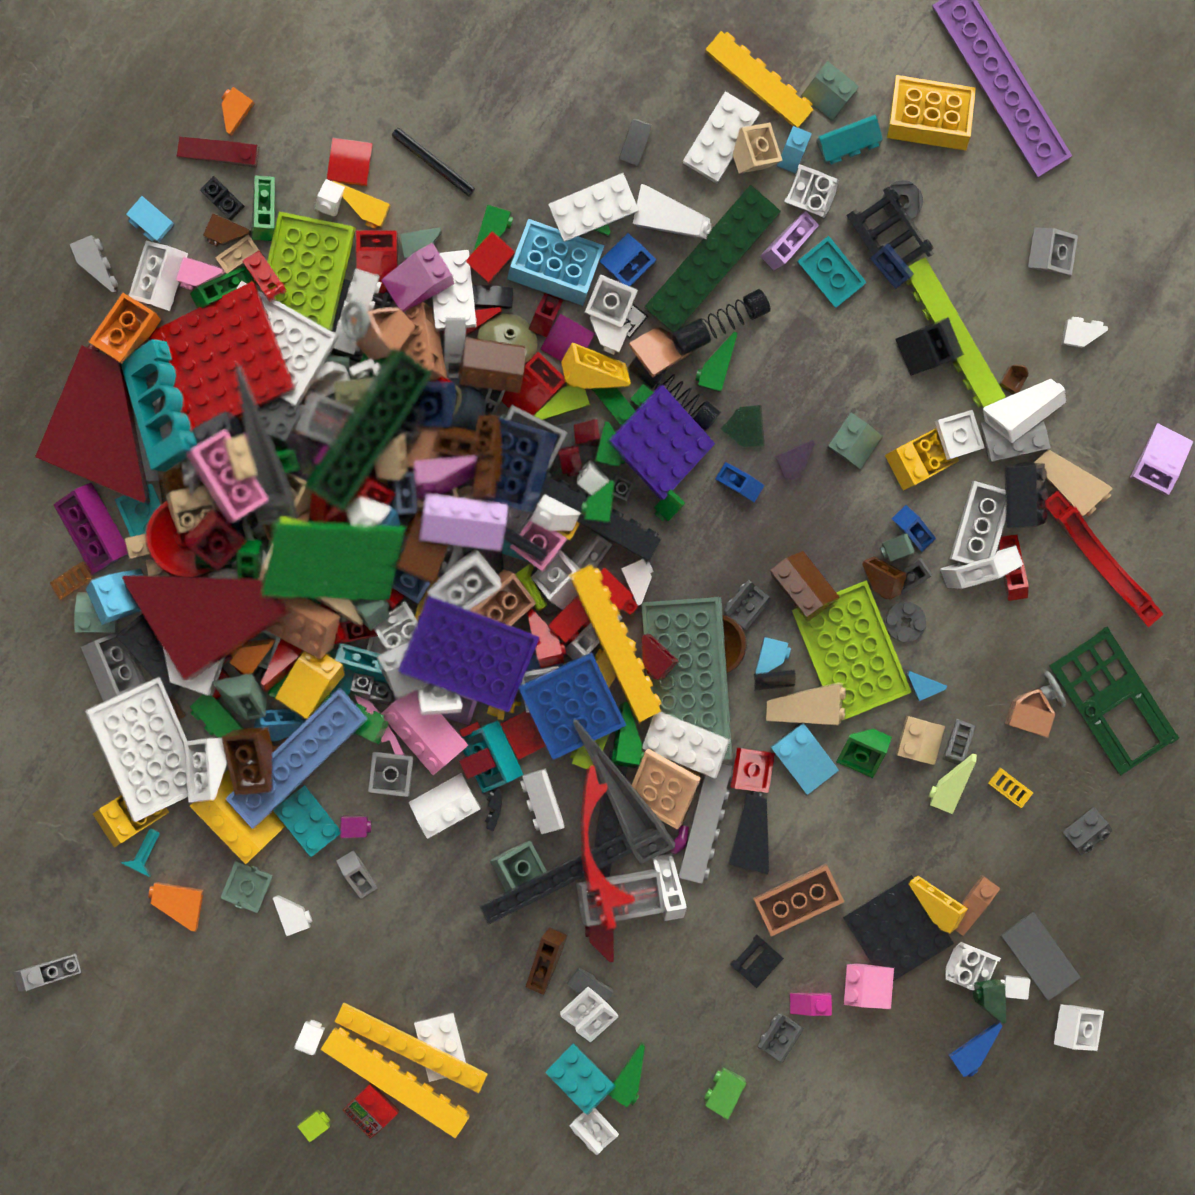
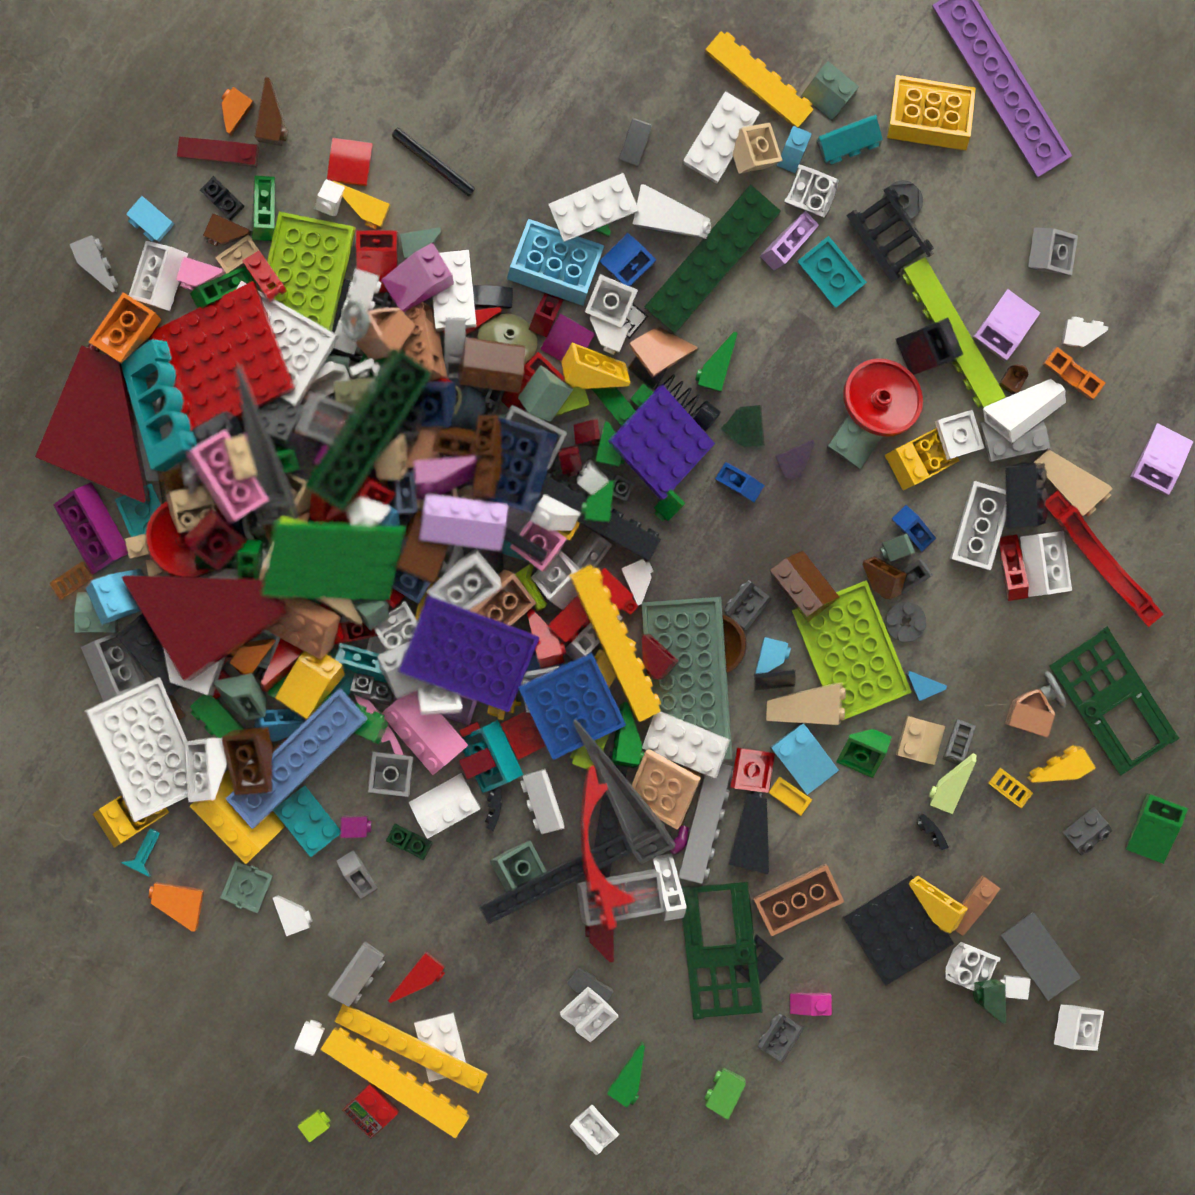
light grey slope [13,954,82,992] -> none
red slope [465,231,516,284] -> none
green slope [473,205,514,252] -> none
reddish brown slope [526,927,568,995] -> none
teal plate [545,1044,616,1115] -> none
black piece [671,289,771,356] -> none
bright pink slope [844,964,894,1009] -> none
dark blue slope [870,243,914,289] -> none
white slope [940,546,1023,589] -> none
blue slope [949,1021,1002,1077] -> none
none -> reddish brown slope [255,77,288,146]
none -> light grey slope [328,942,385,1007]
none -> dark green slope [386,823,433,860]
none -> red slope [387,952,445,1003]
none -> sand green slope [518,365,573,422]
none -> dark green door [681,882,763,1020]
none -> yellow tile [769,776,812,816]
none -> red dish [843,359,923,437]
none -> black slope [916,813,949,850]
none -> lavender slope [972,289,1040,362]
none -> white slope [1020,531,1072,597]
none -> yellow slope [1027,745,1096,782]
none -> orange arch [1042,347,1105,400]
none -> green slope [1125,793,1188,864]

